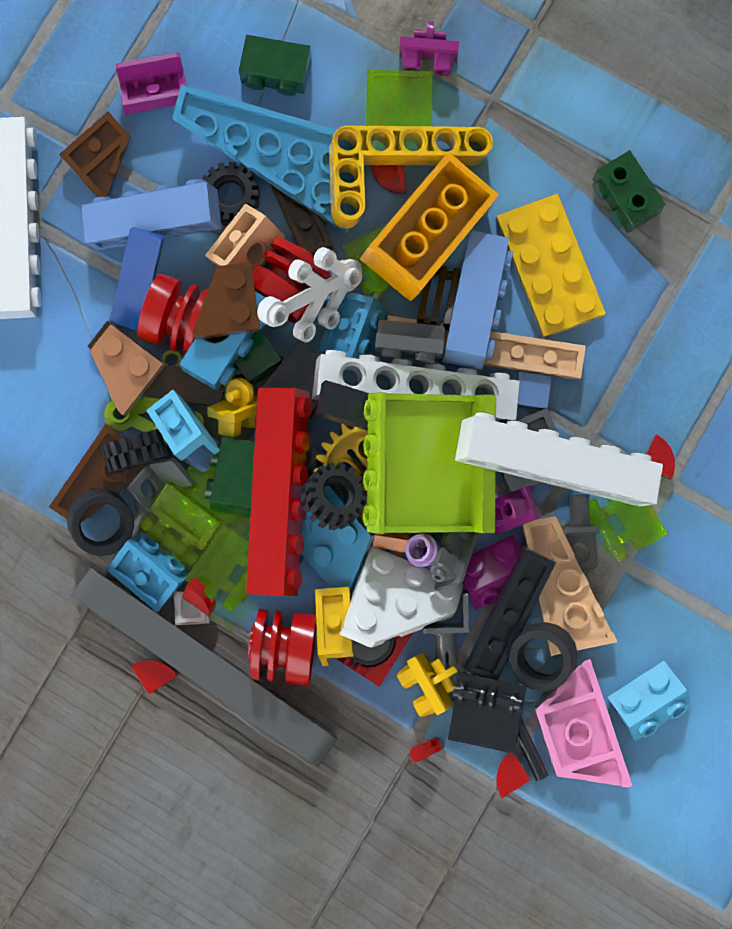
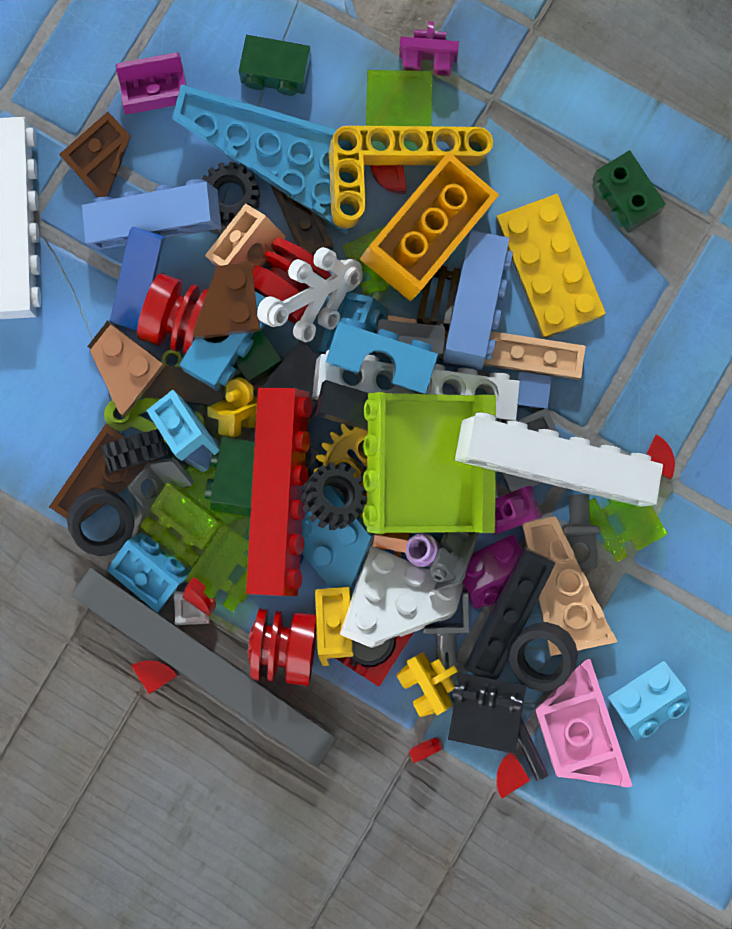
none -> dark azure arch [325,318,438,394]

